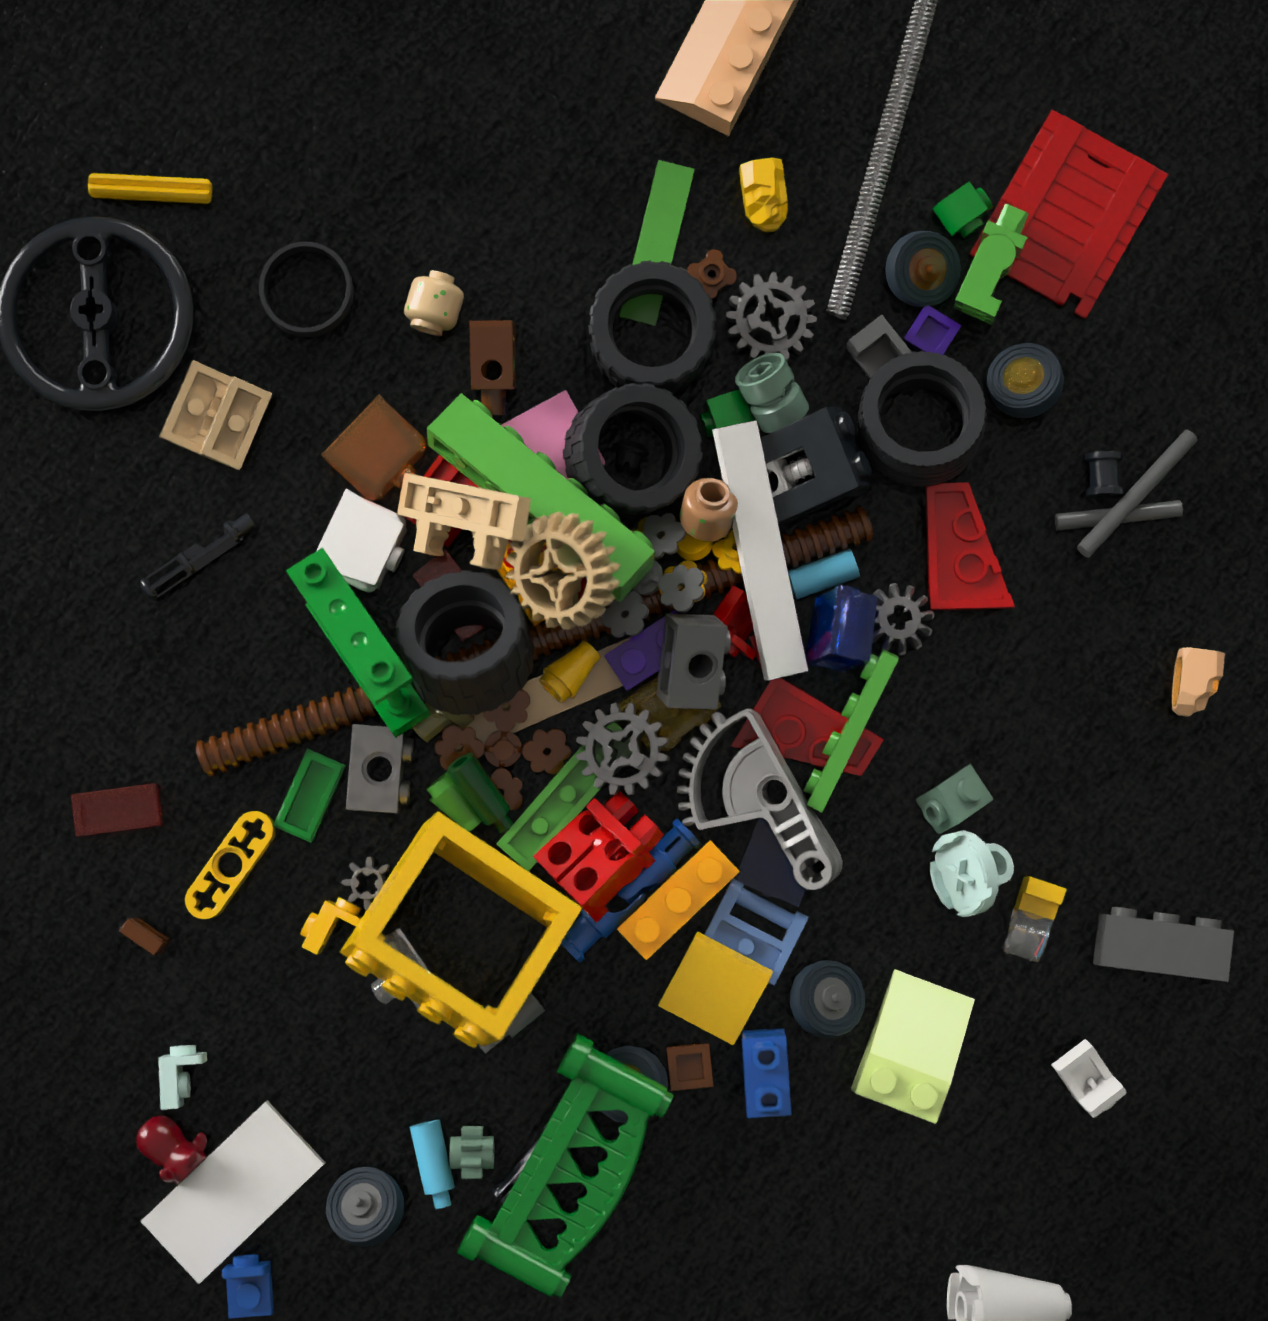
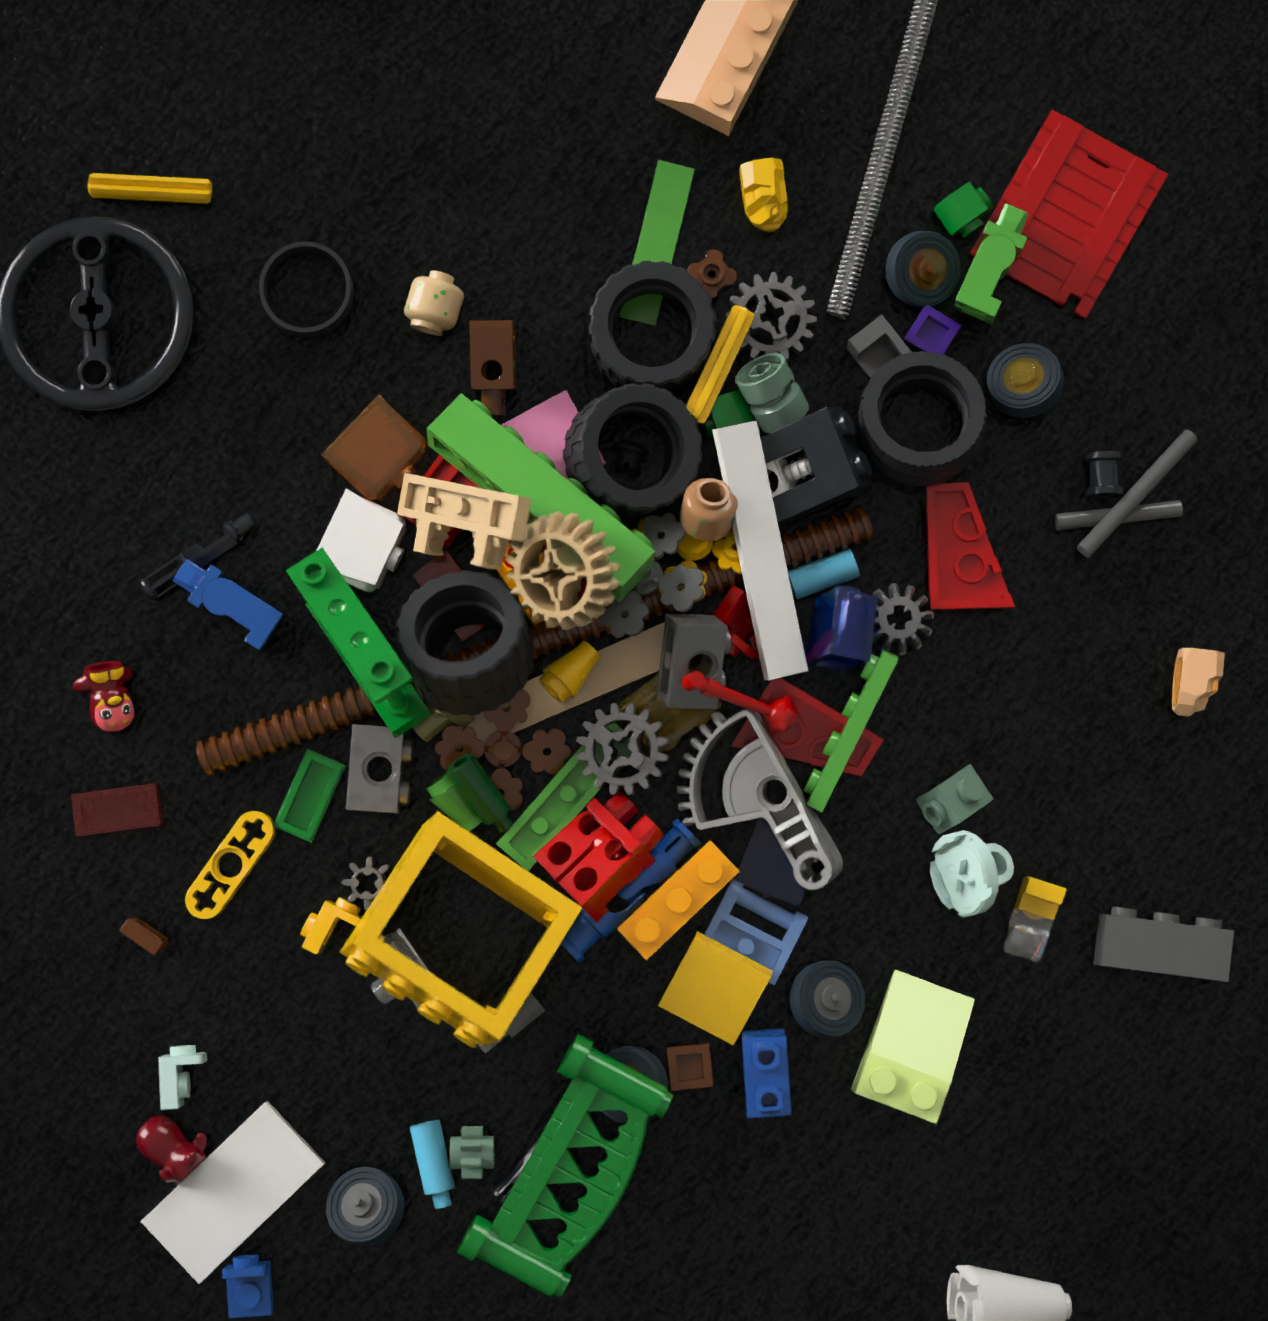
tan slope [159,360,272,470] -> none
dark purple plate [604,610,678,692] -> none
white bracket [1052,1039,1126,1117] -> none
none -> animal [72,661,134,732]
none -> blue hips [172,559,283,650]
none -> red piece [681,671,797,735]
none -> yellow axle [686,305,754,425]

